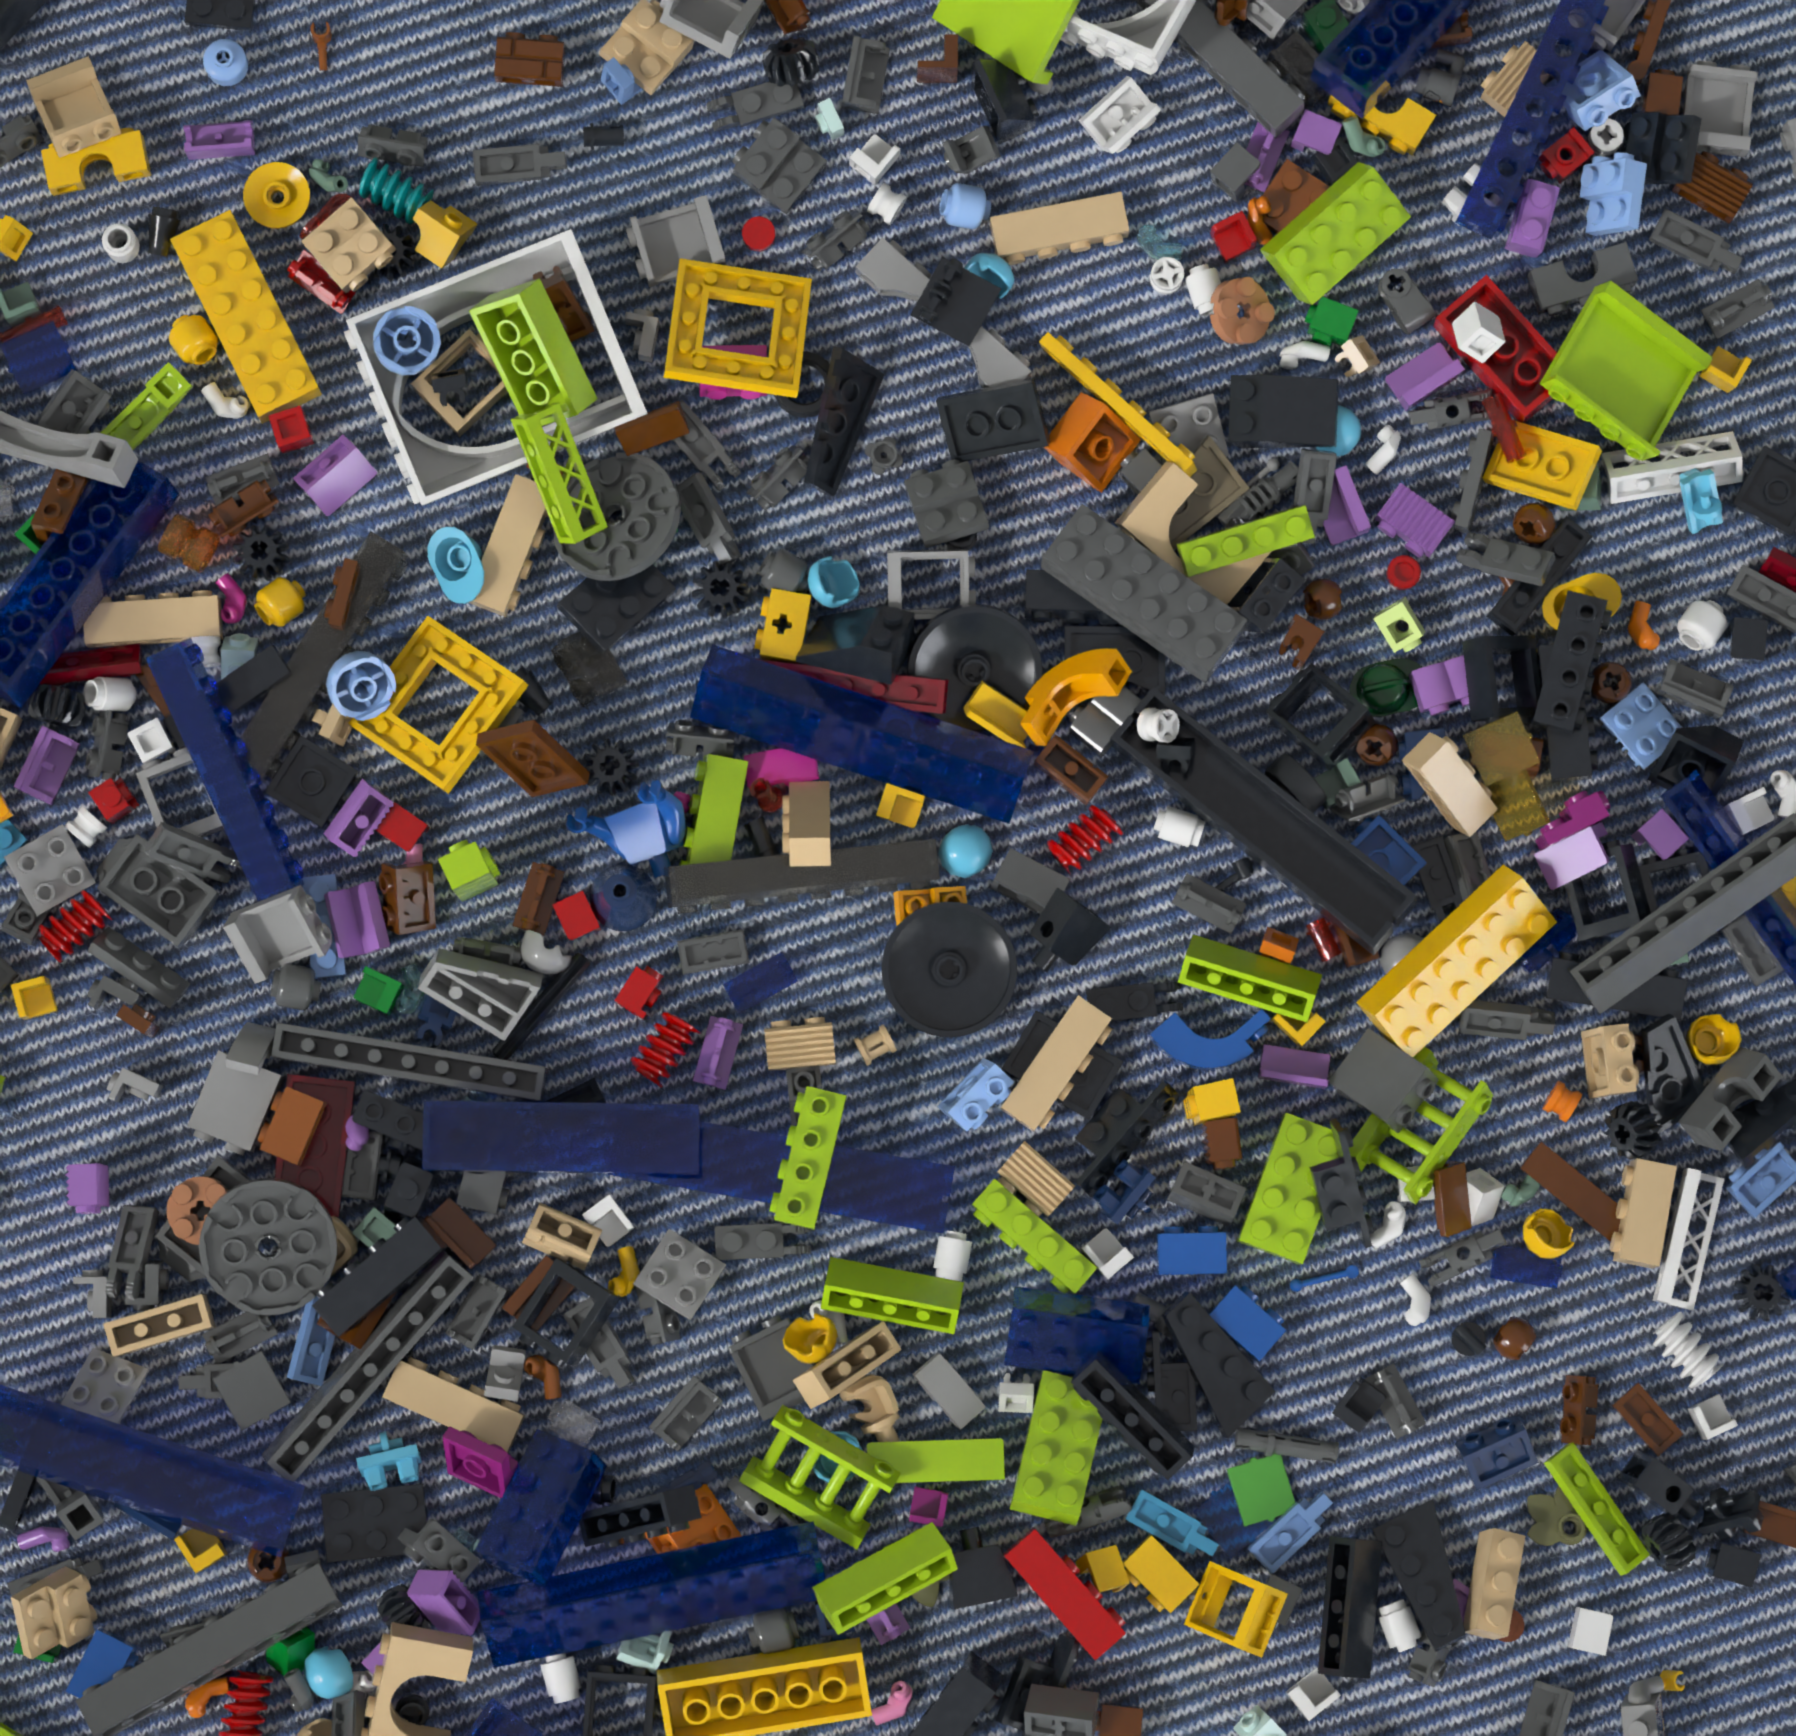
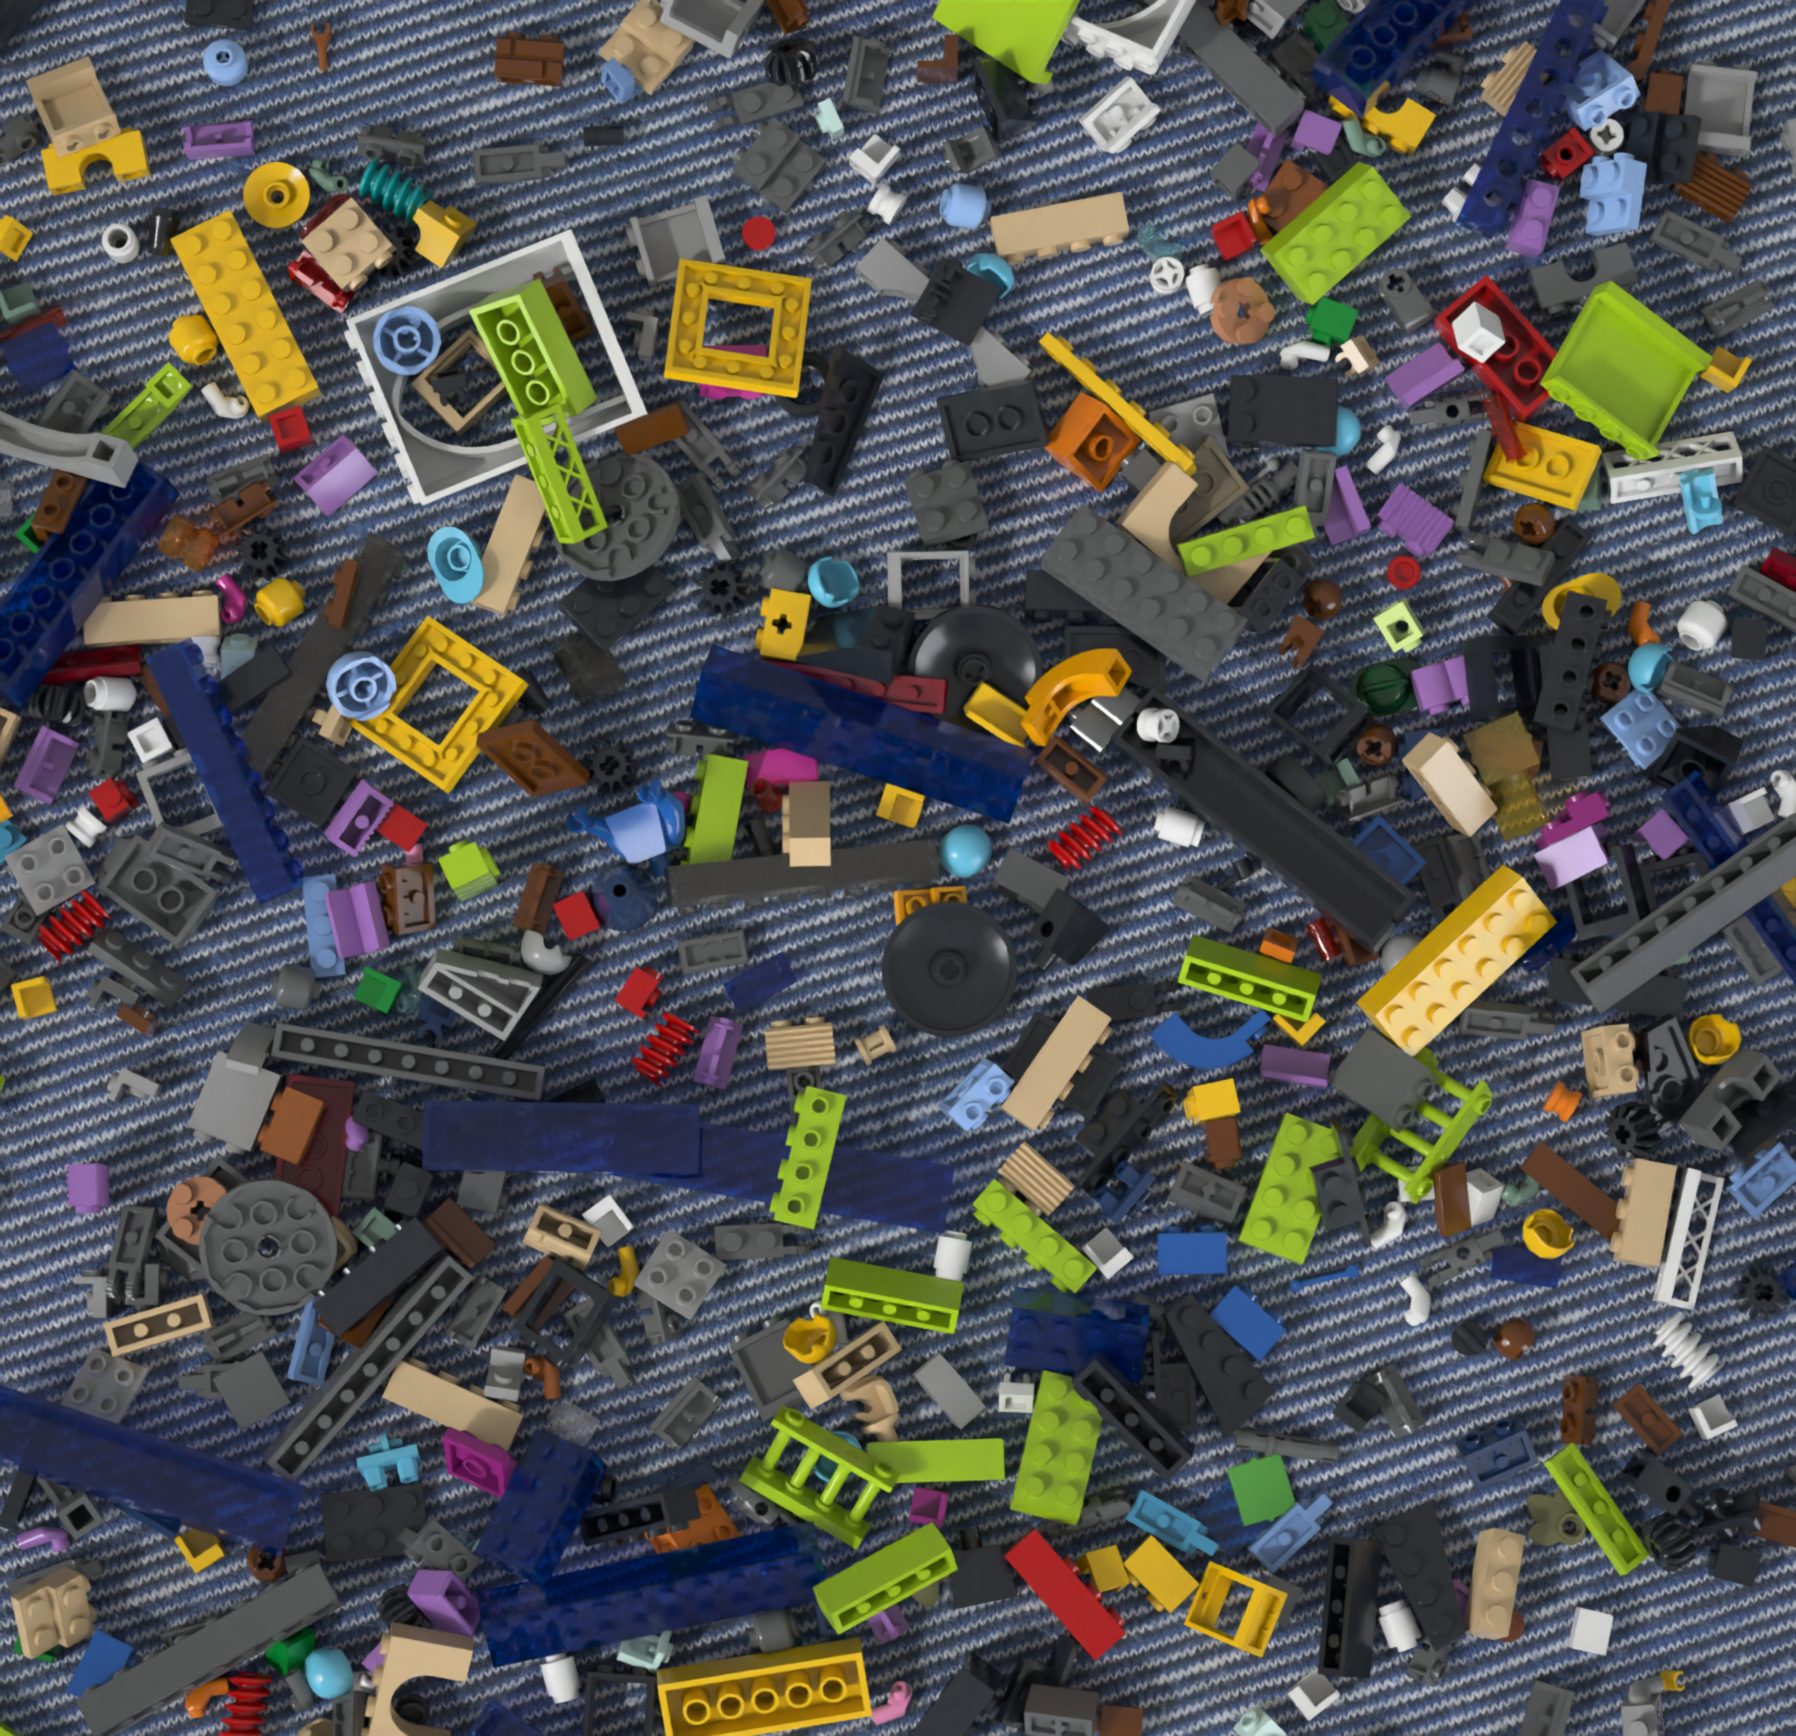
light grey panel [223,885,333,984] -> none
dark grey plate [865,436,903,475] -> none
none -> medium azure hair [1628,642,1672,693]

